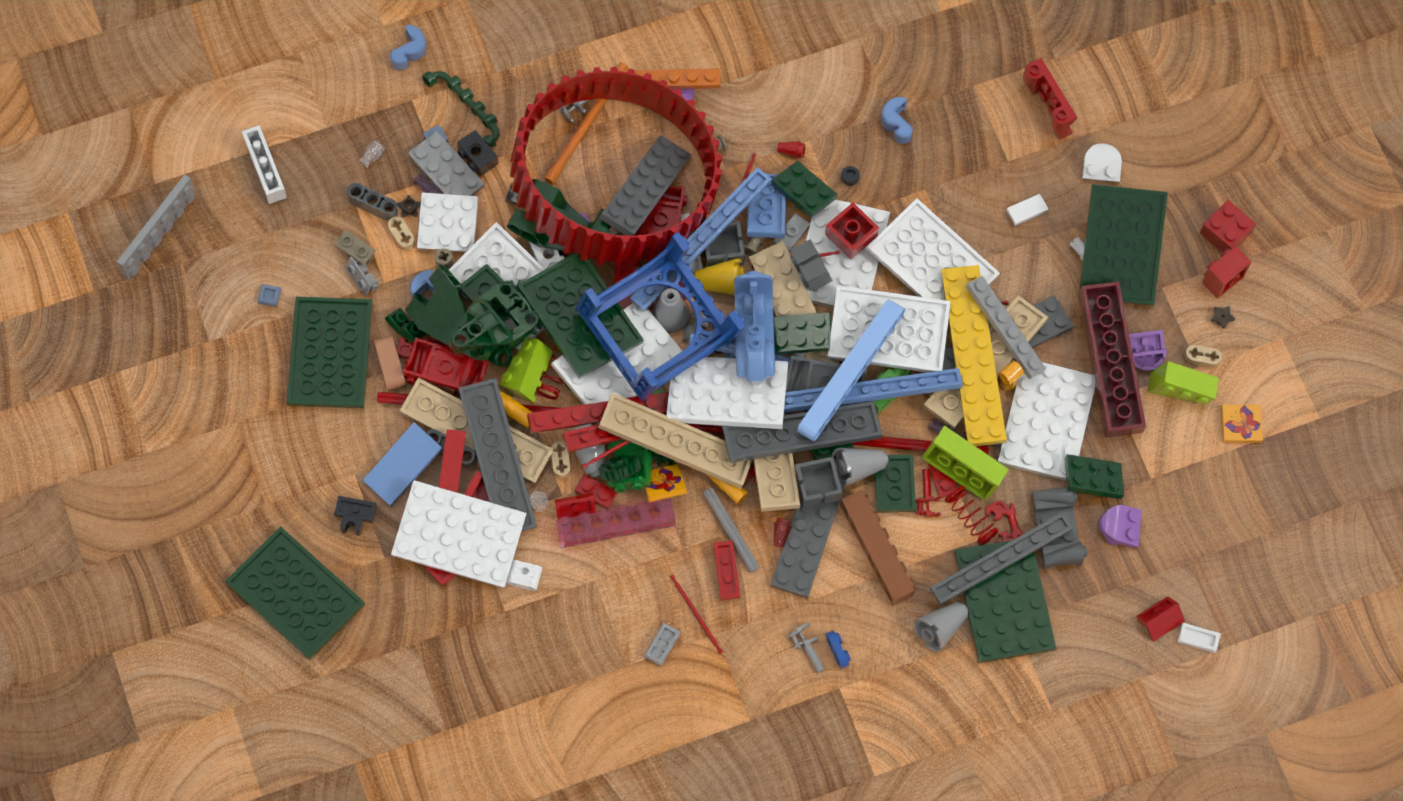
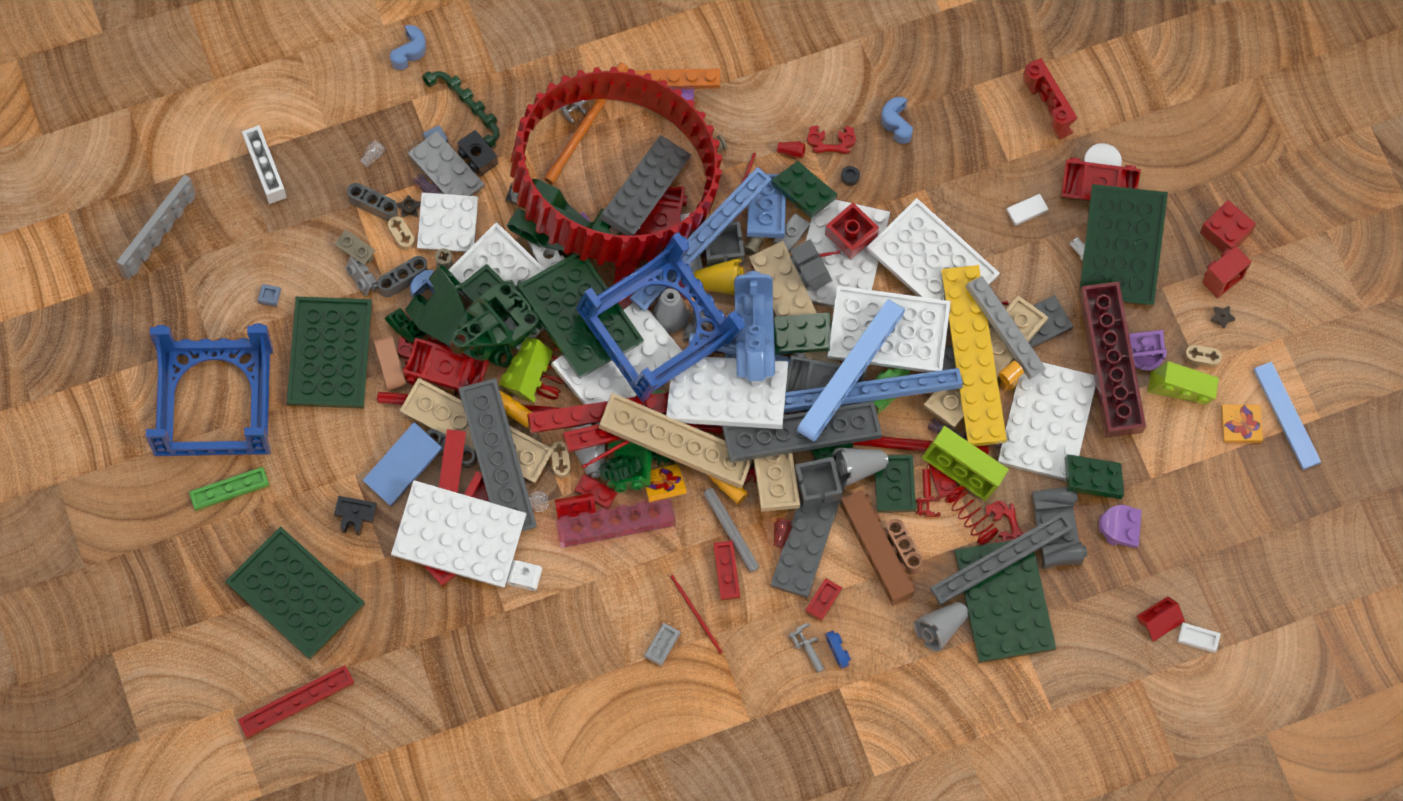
none -> blue arch [146,323,273,456]
none -> bright green tile [189,467,270,511]
none -> red plate [238,665,355,739]
none -> dark grey beam [378,256,428,297]
none -> red plate [805,578,842,622]
none -> red helmet [807,125,856,154]
none -> nougat beam [886,519,922,575]
none -> red piece [1061,157,1141,201]
none -> light blue tile [1253,362,1321,470]

